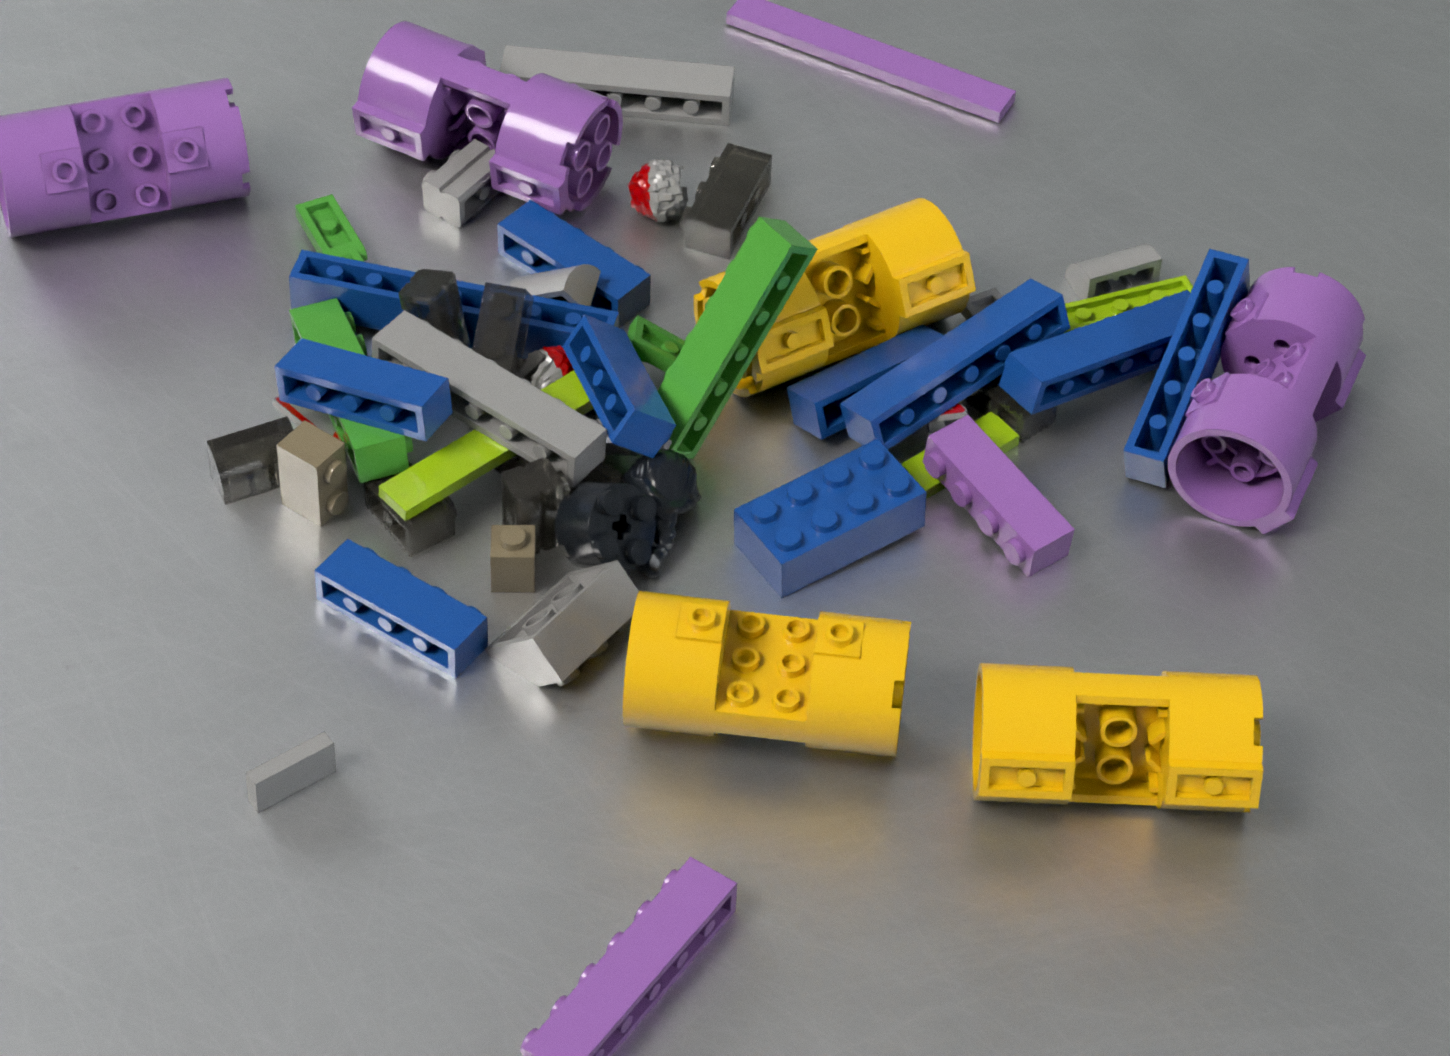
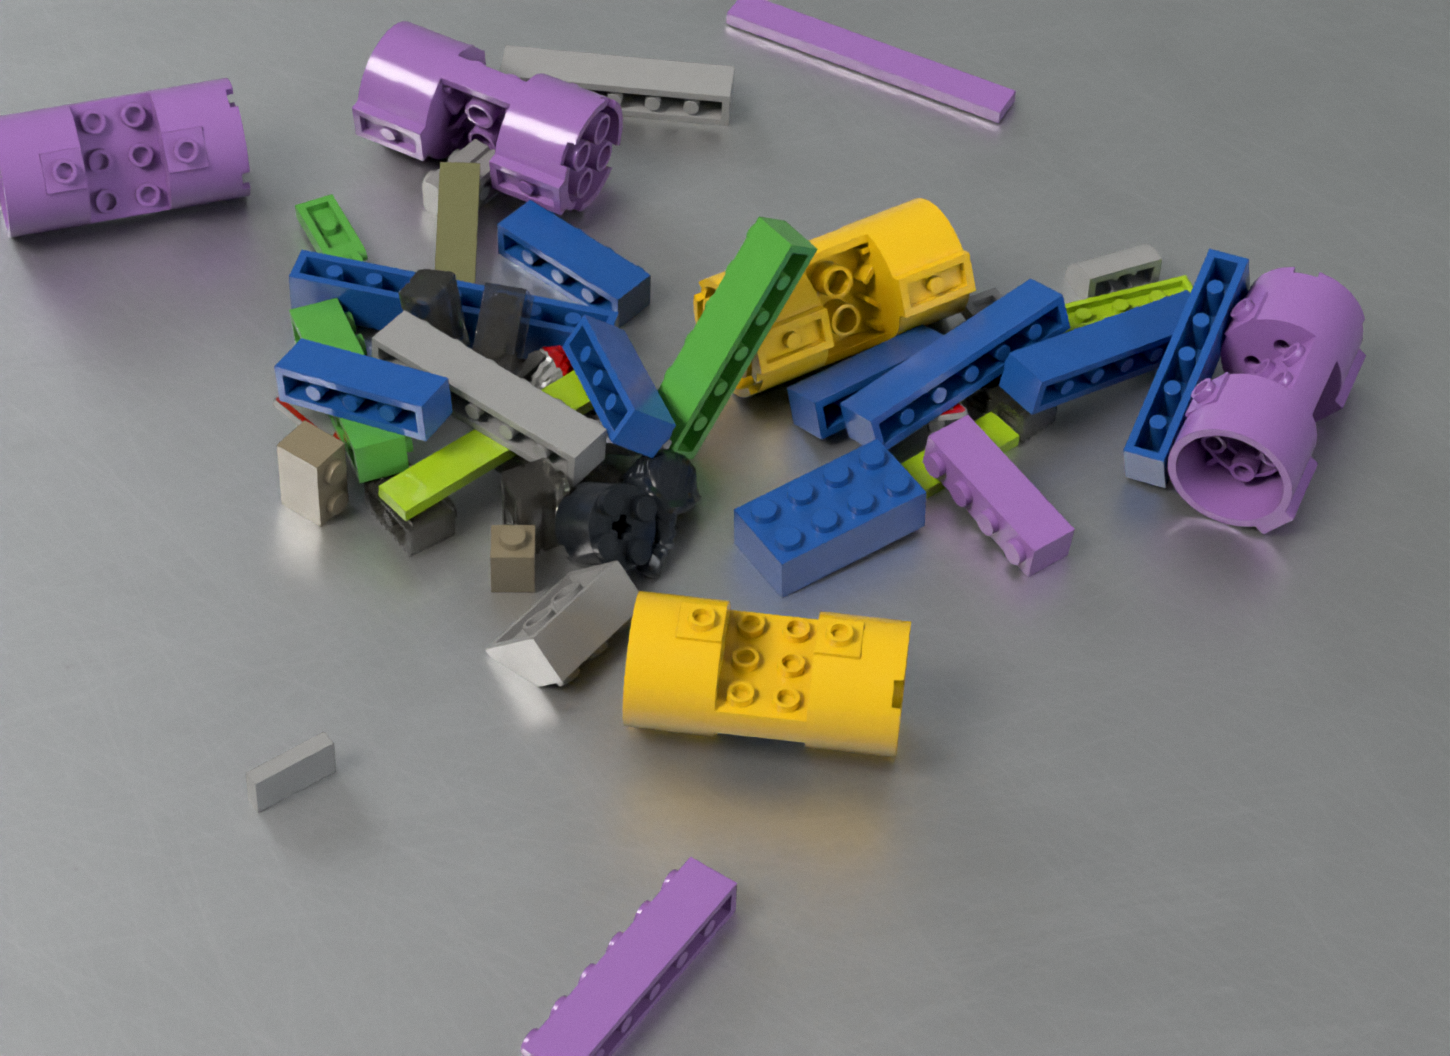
clear smoke brick [207,416,293,505] -> none
blue brick [314,539,488,679] -> none
light grey brick [506,264,601,306] -> none
light grey piece [628,159,688,223] -> none
bright green plate [628,315,685,372] -> none
clear smoke brick [680,143,772,260] -> none
yellow cylinder [972,663,1263,813] -> none
none -> olive tile [434,162,481,284]

